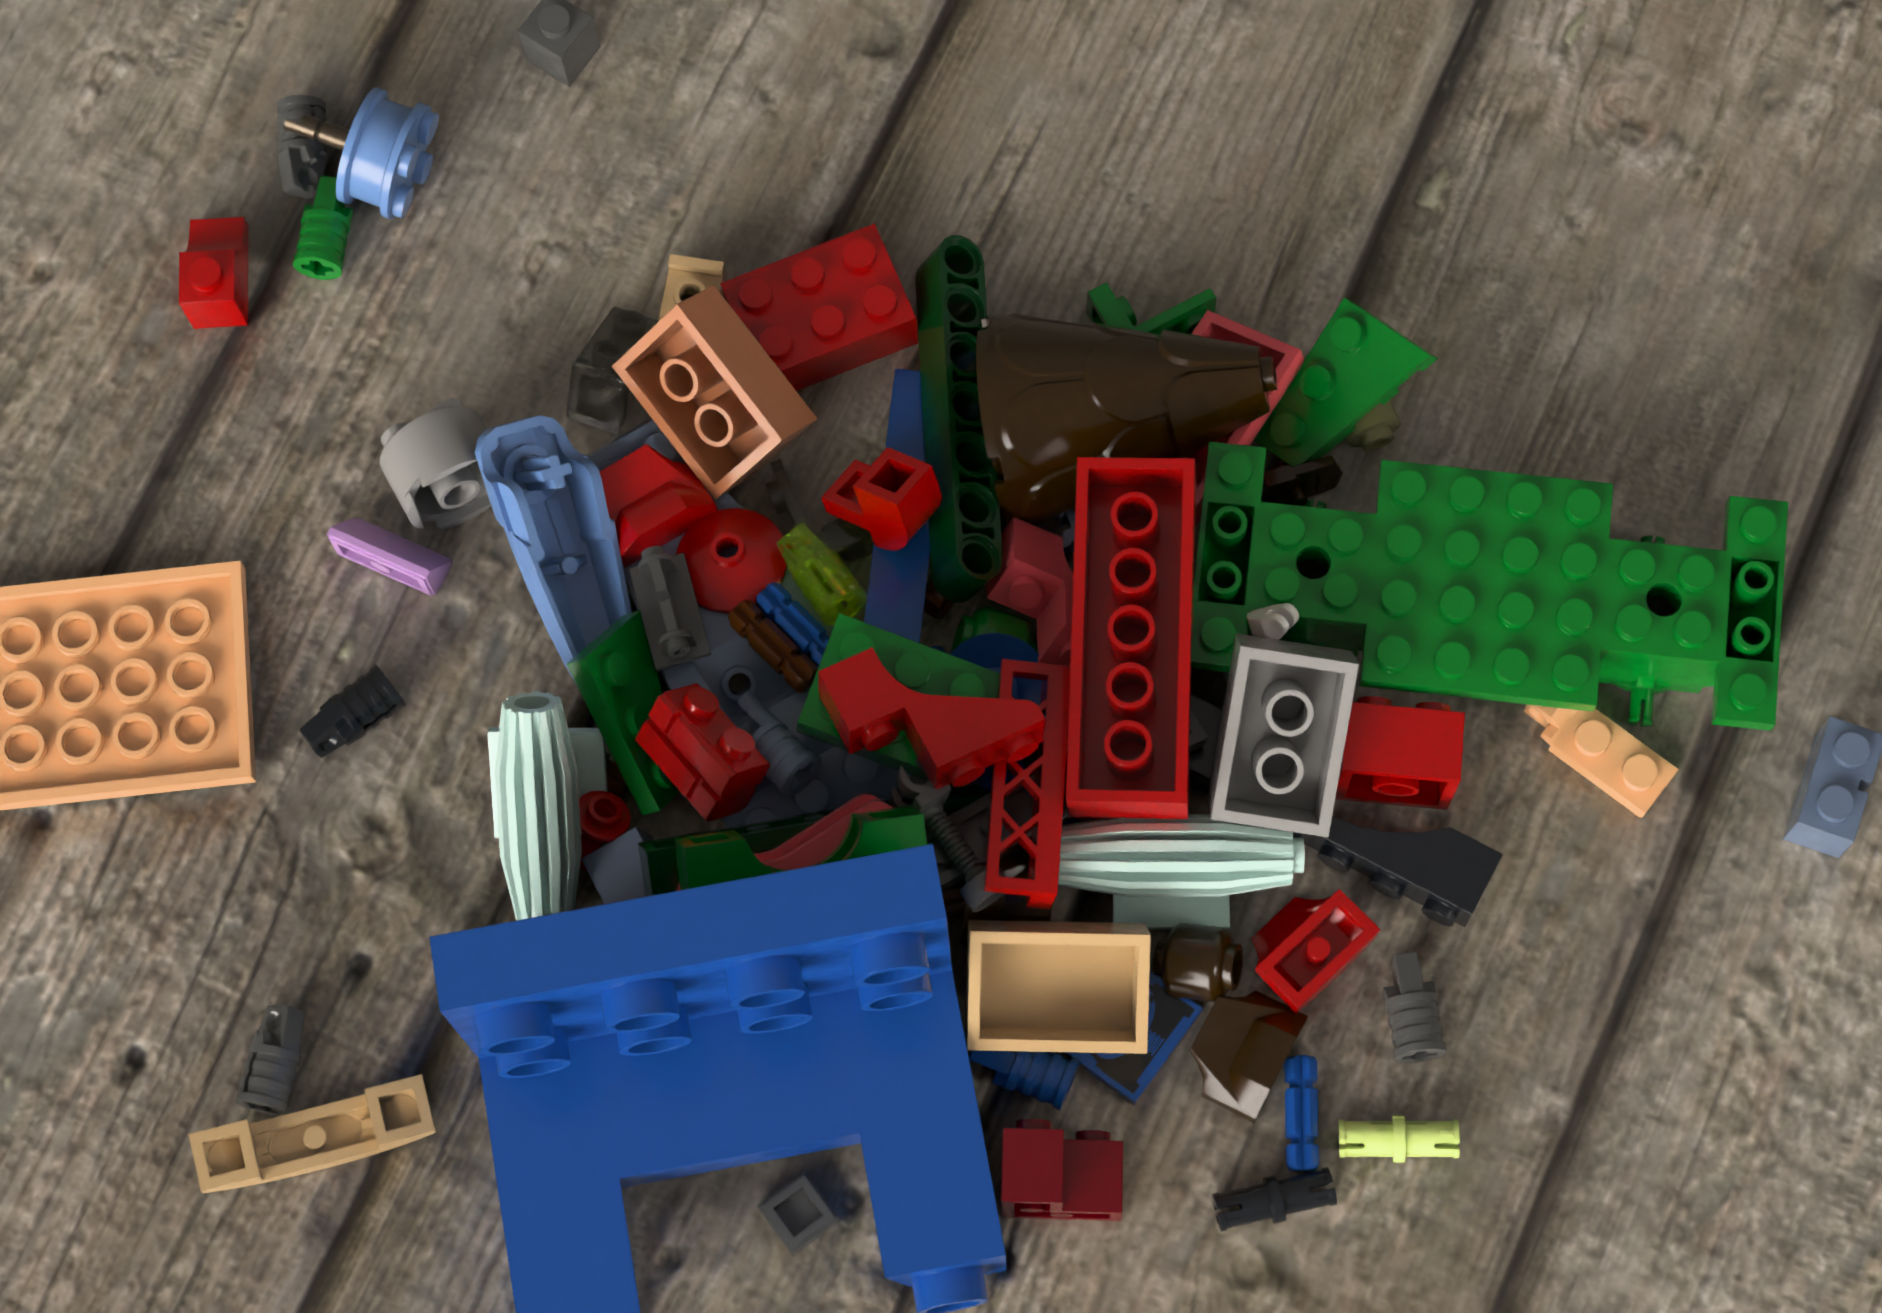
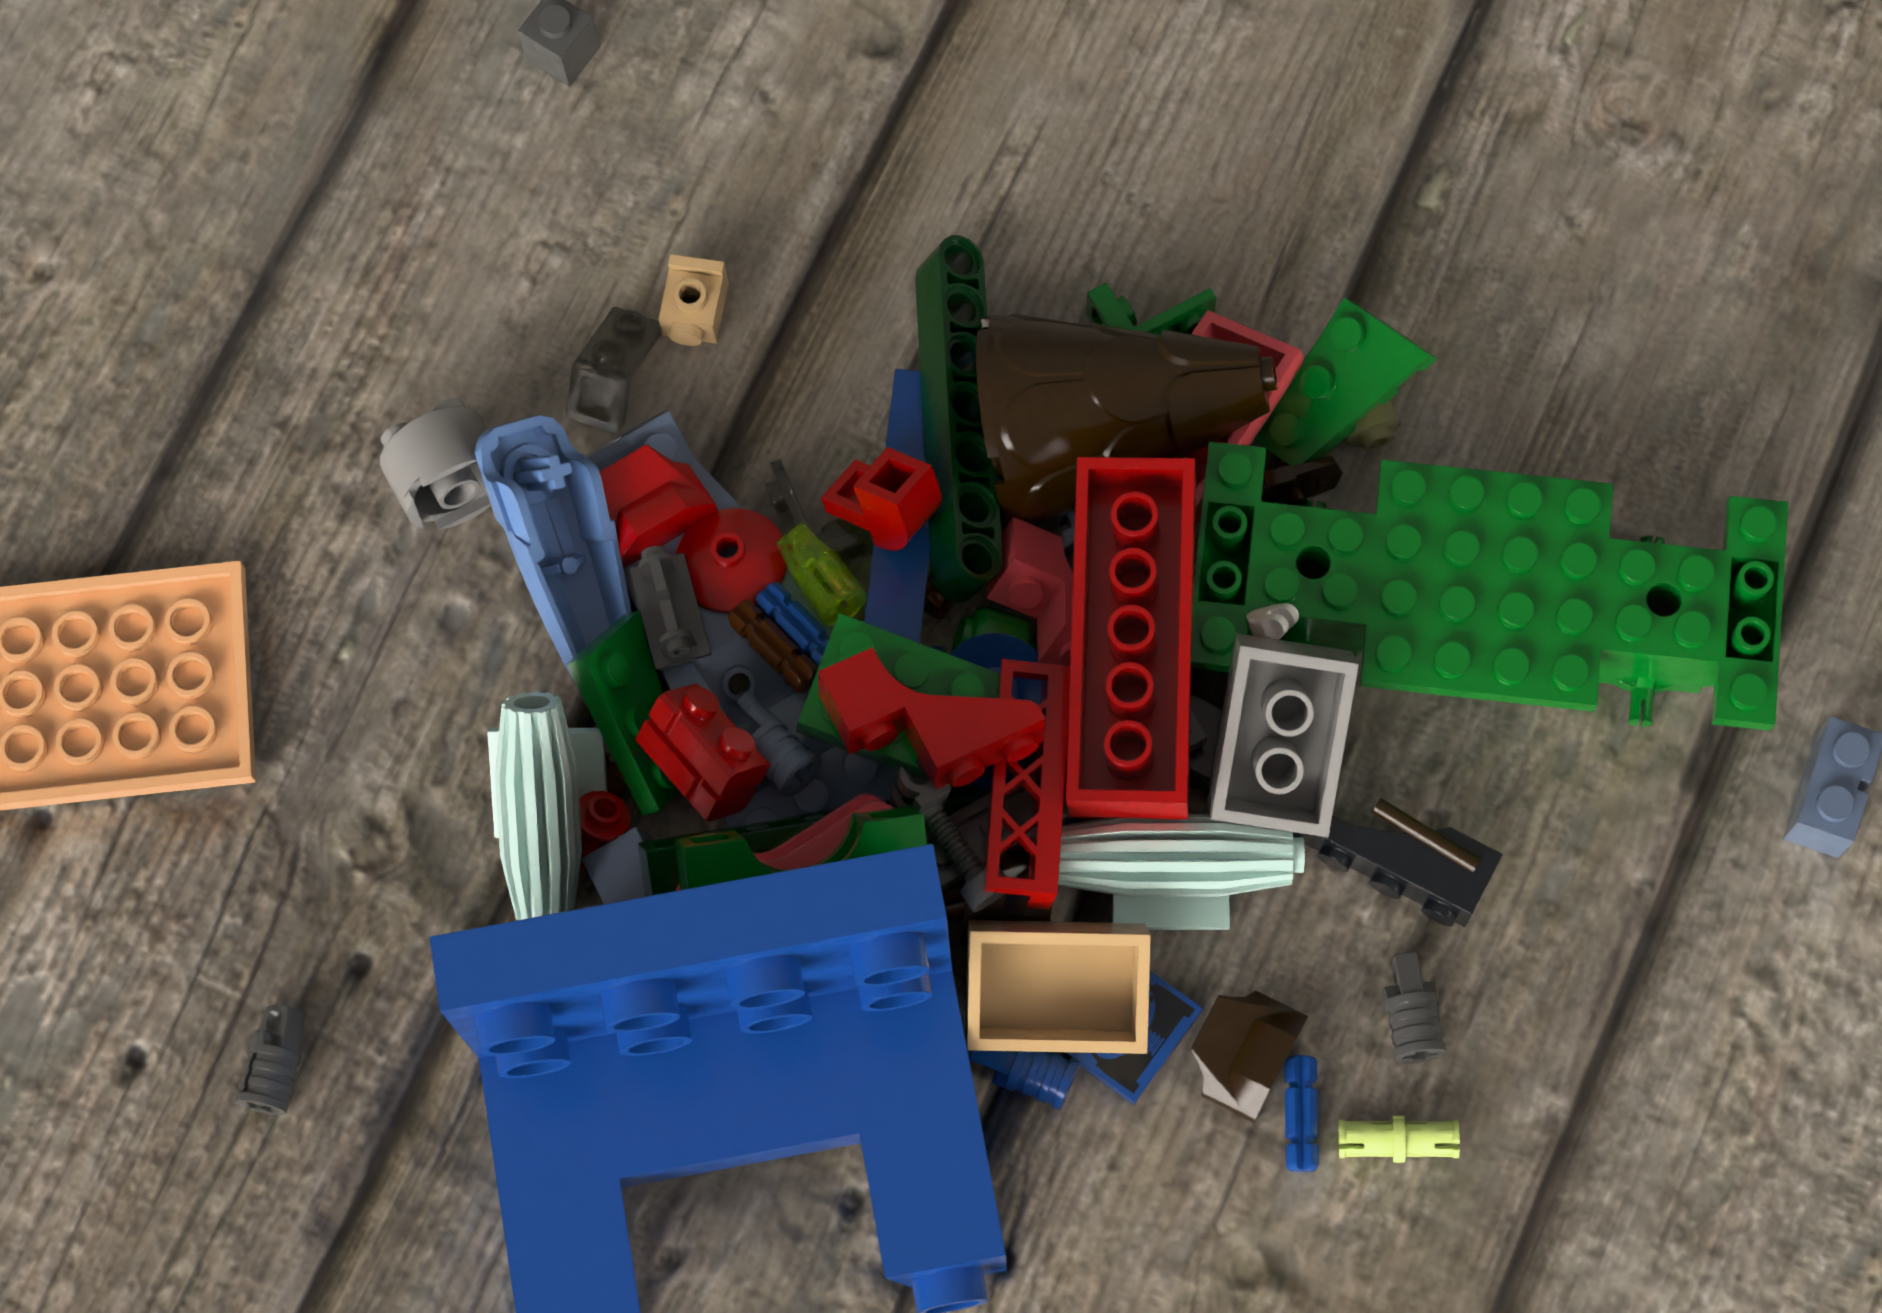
red arch [179,217,249,329] -> none
tan slope [188,1074,436,1193] -> none
dark grey hinge [277,95,327,199] -> none
medium blue wheel [284,87,439,220] -> none
green hinge [293,176,353,280] -> none
black hinge [300,664,406,758] -> none
lavender slope [327,518,452,596] -> none
nougat brick [612,285,818,500] -> none
red brick [720,223,918,391] -> none
dark grey tile [757,1171,841,1256] -> none
dark red brick [1001,1119,1123,1221] -> none
dark brown head [1153,923,1243,1002] -> none
black pin [1212,1167,1337,1232] -> none
red slope [1251,889,1381,1014] -> none
red brick [1335,696,1465,810] -> none
light nougat hinge [1524,704,1679,818] -> none
none -> dark brown piece [1372,798,1481,873]

